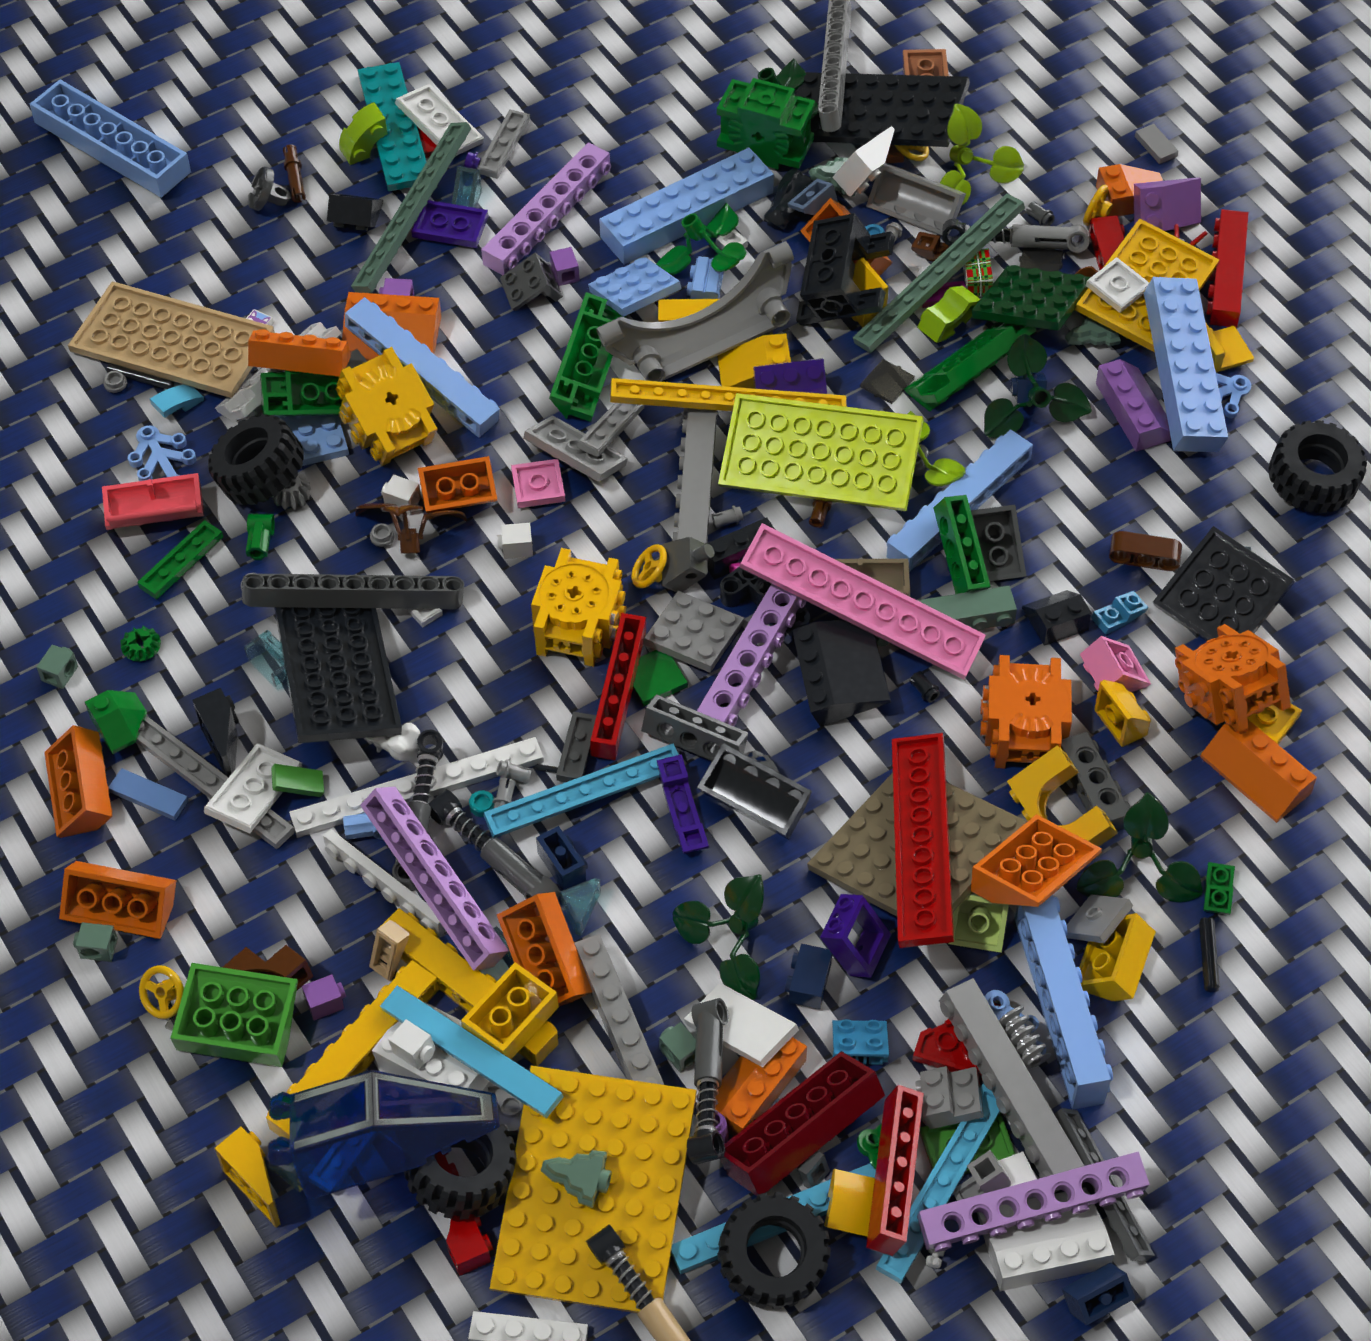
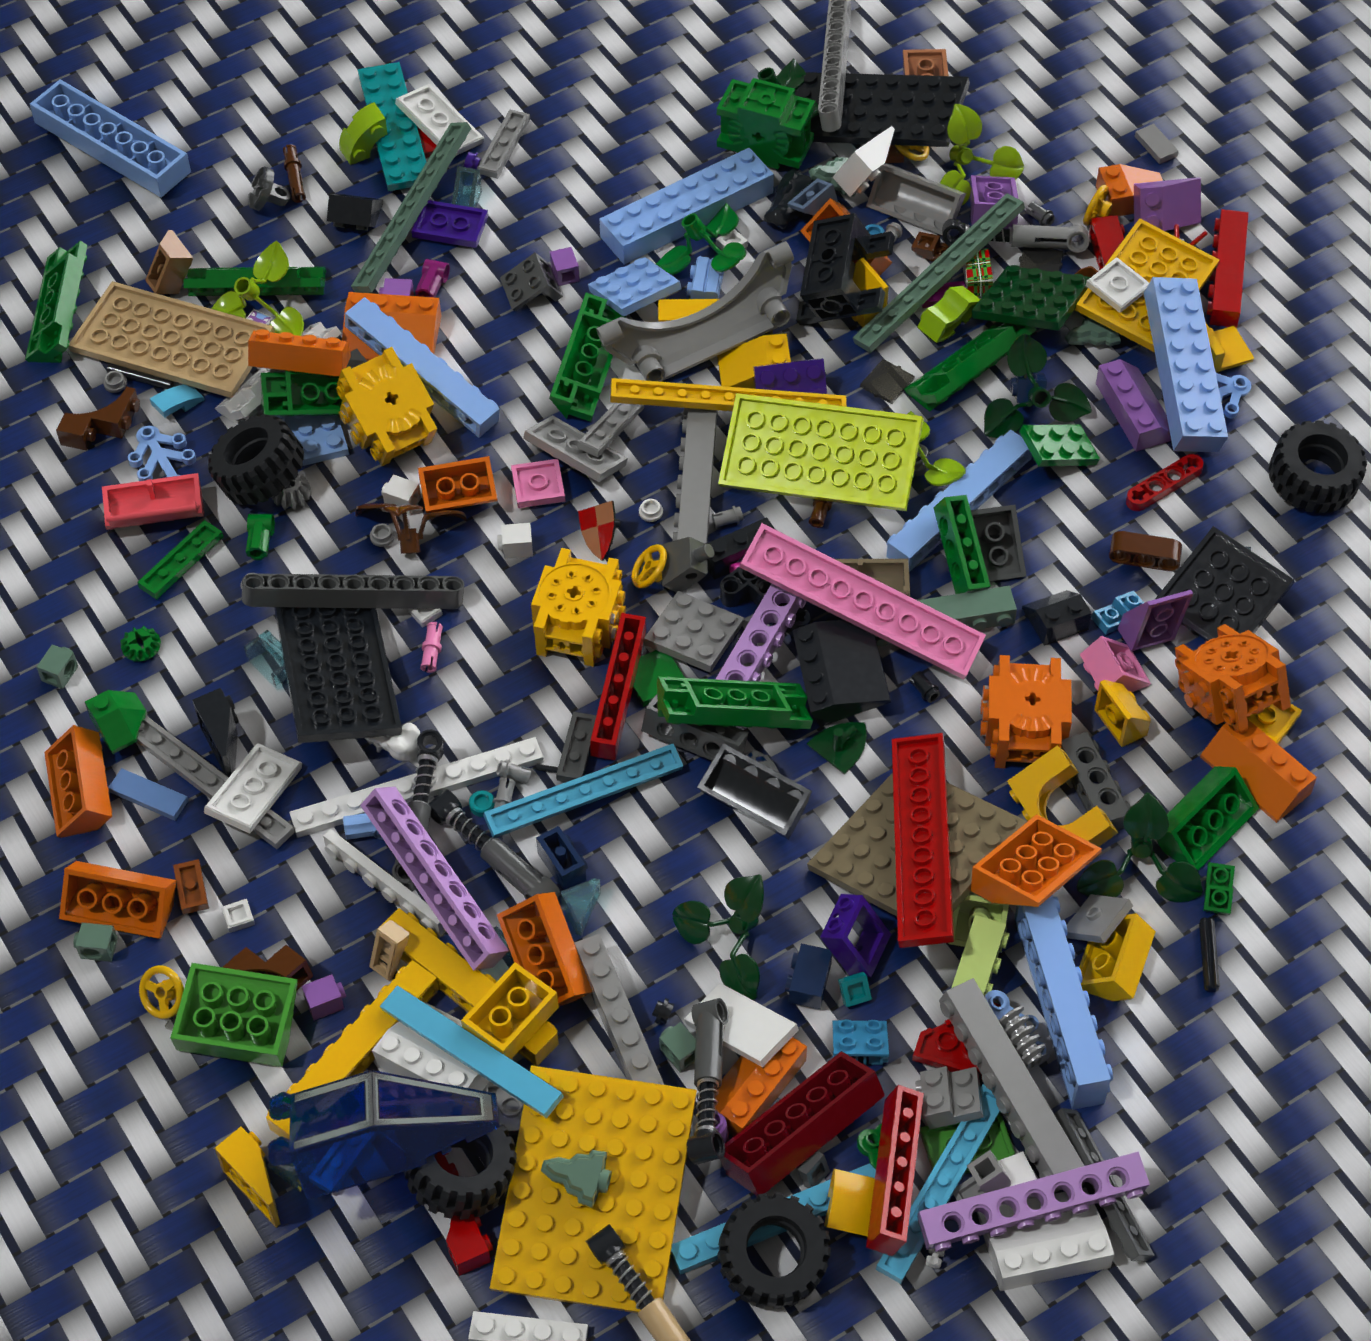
bright green tile [271,764,324,797] -> none
white brick [388,1019,436,1069] -> none
lavender brick [481,142,611,275] -> none
dark purple slope [657,754,709,854] -> none
dark blue brick [1062,1263,1136,1325] -> none
none -> green slope [25,241,88,363]
none -> reddish brown arch [56,387,140,451]
none -> medium nougat slope [145,230,193,294]
none -> dark orange plate [173,859,209,915]
none -> green slope [183,267,326,296]
none -> lime plant [211,241,304,336]
none -> white tile [221,899,255,933]
none -> magenta piece [415,259,450,298]
none -> bright pink pin [420,622,443,673]
none -> shield [578,501,621,561]
none -> white plate [639,499,663,522]
none -> black plate [652,998,674,1024]
none -> green slope [657,677,813,730]
none -> dark green shield [807,722,867,774]
none -> teal tile [838,972,872,1007]
none -> yellowish green brick [952,914,1010,996]
none -> medium lavender slope [970,175,1019,229]
none -> green plate [1019,424,1100,467]
none -> medium lavender slope [1118,590,1193,652]
none -> red beam [1126,454,1204,511]
none -> green slope [1156,766,1259,870]

